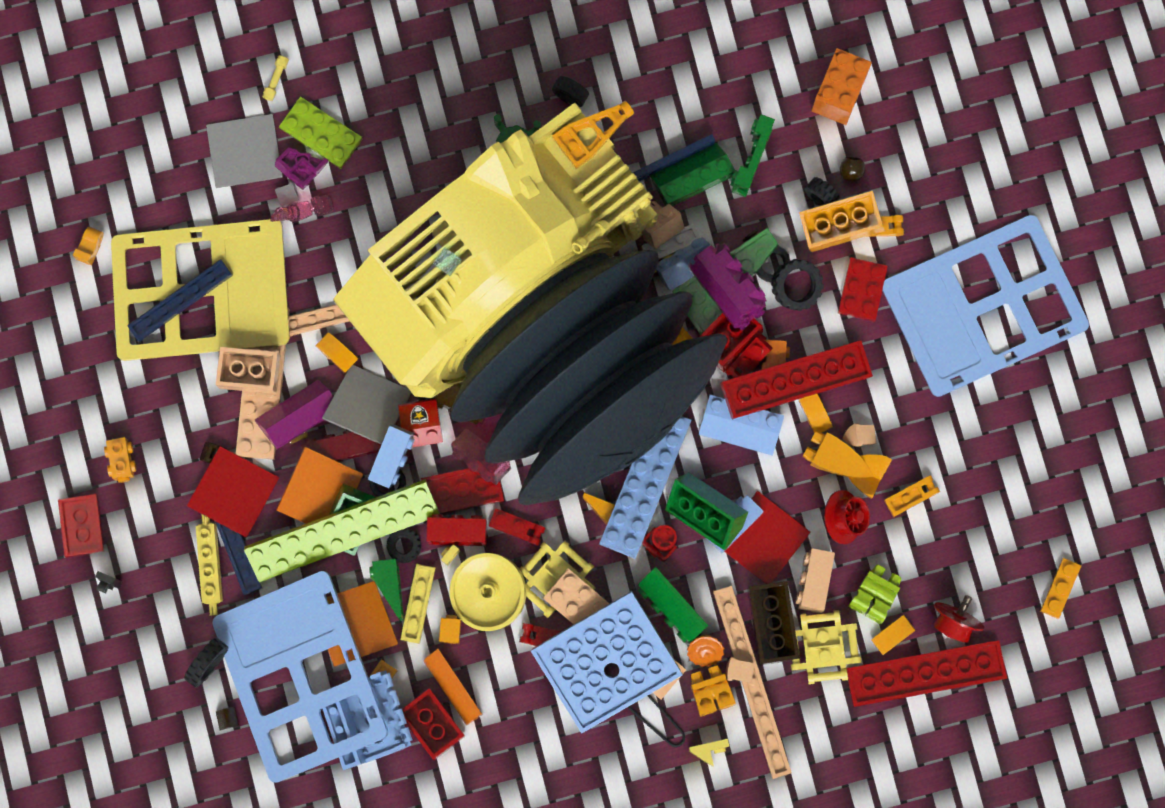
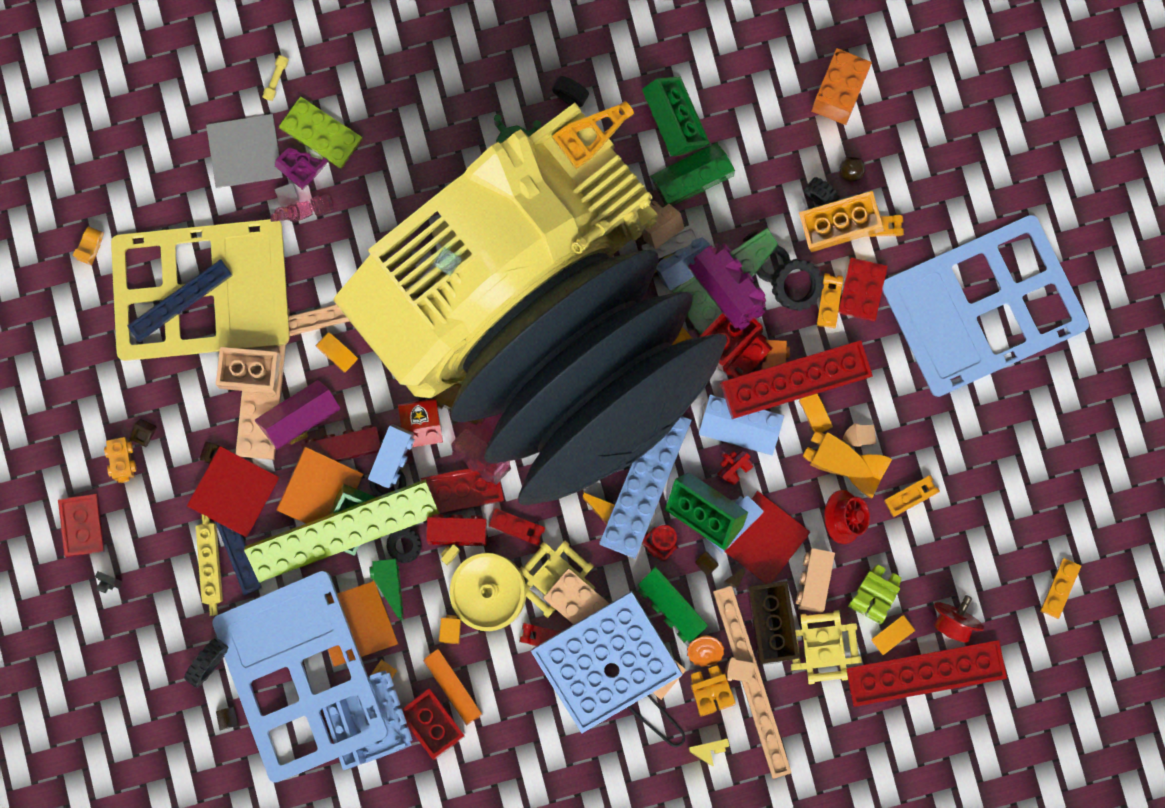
light grey piece [322,365,411,445] -> none
light yellow tile [400,564,436,644] -> none
dark blue tile [633,134,715,182] -> none
green piece [730,114,775,198] -> none
none -> dark brown slope [129,419,157,447]
none -> green slope [642,76,710,157]
none -> dark brown slope [695,551,719,576]
none -> red hips [717,451,753,485]
none -> dark brown slope [724,569,746,589]
none -> light orange plate [817,273,843,329]

